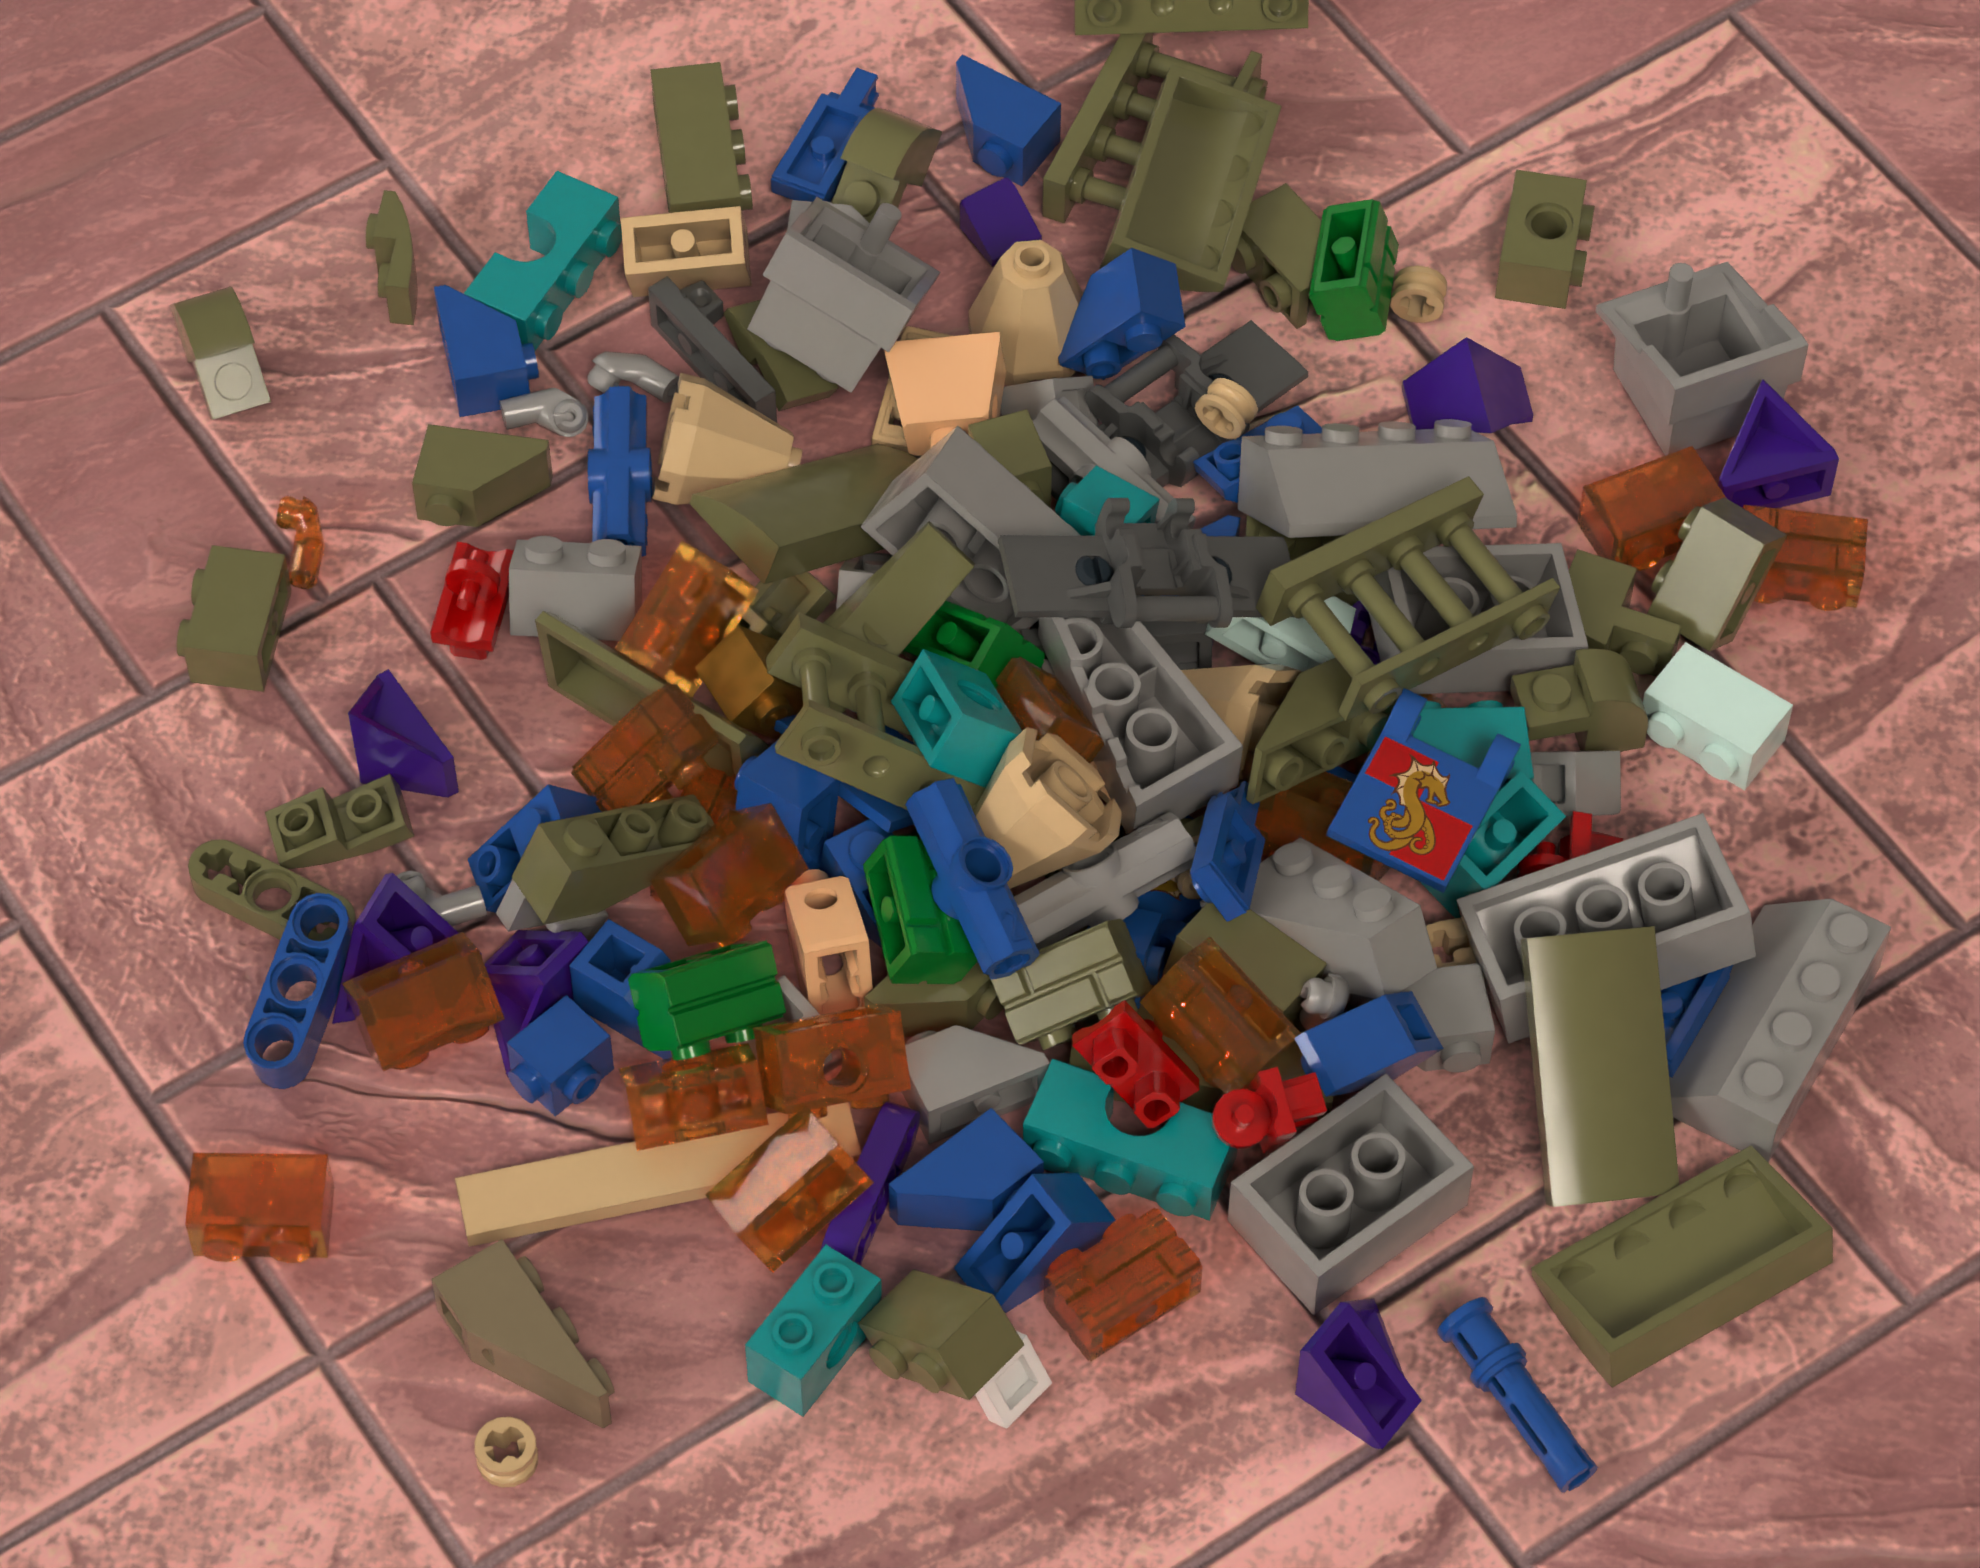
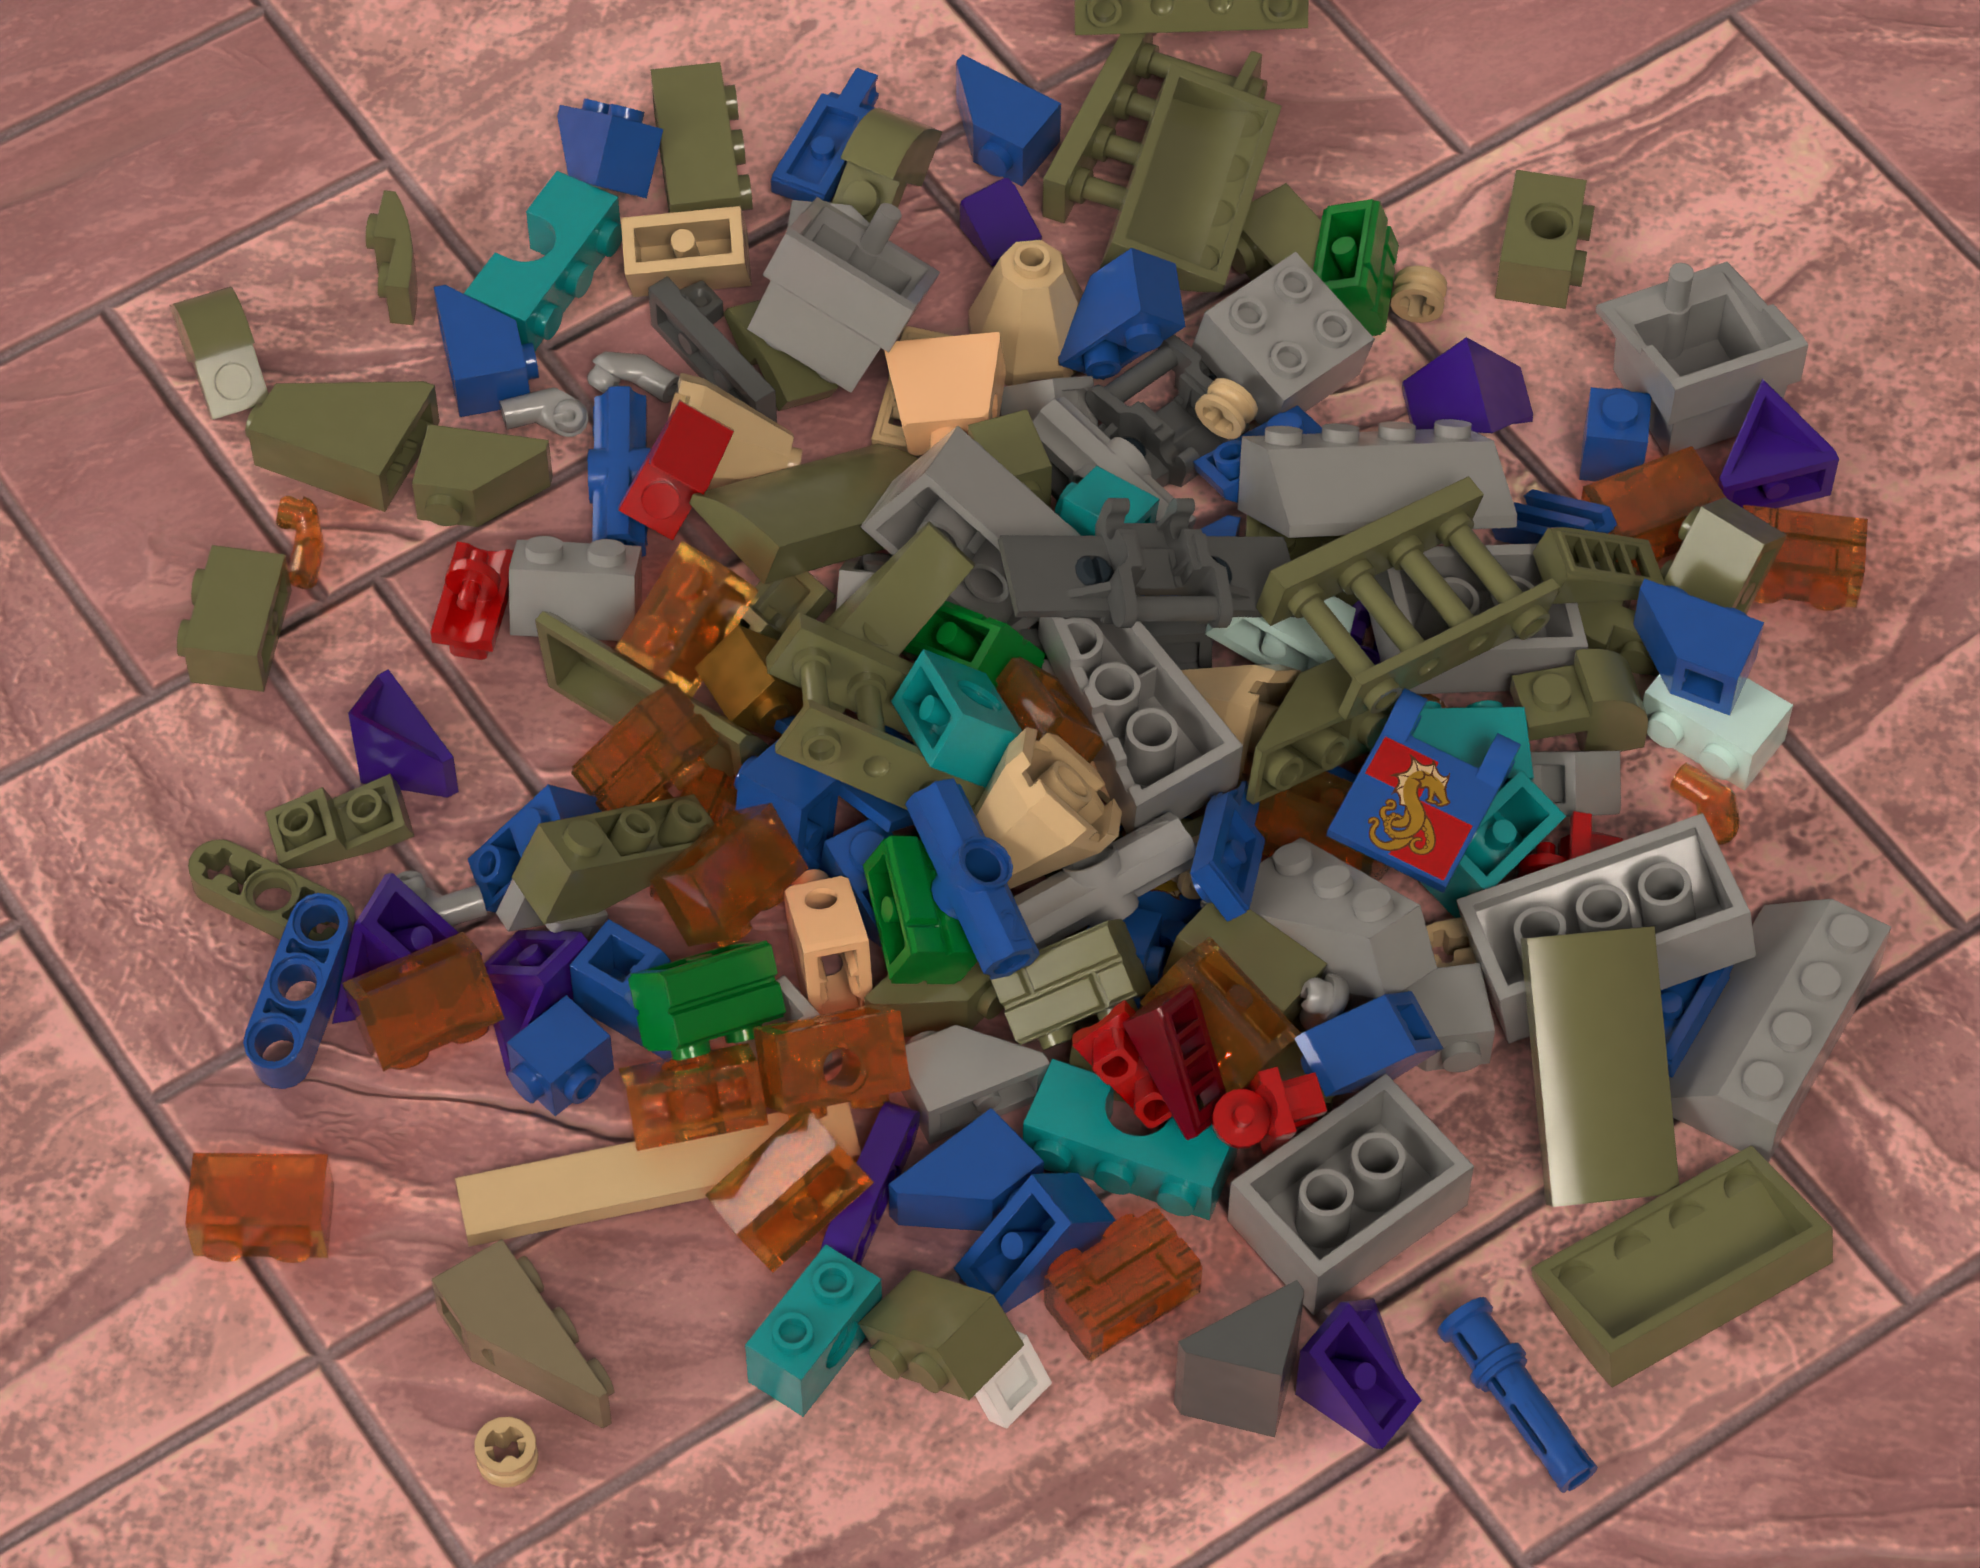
none -> olive slope [245,381,440,512]
none -> blue slope [557,98,663,199]
none -> red slope [618,399,734,541]
none -> dark red slope [1122,983,1226,1140]
none -> dark grey slope [1174,1280,1304,1437]
none -> light grey brick [1192,252,1375,425]
none -> blue tile [1492,489,1617,544]
none -> olive slope [1533,527,1666,604]
none -> blue brick [1579,387,1652,487]
none -> blue slope [1633,578,1764,716]
none -> clear orange arm [1670,762,1740,845]

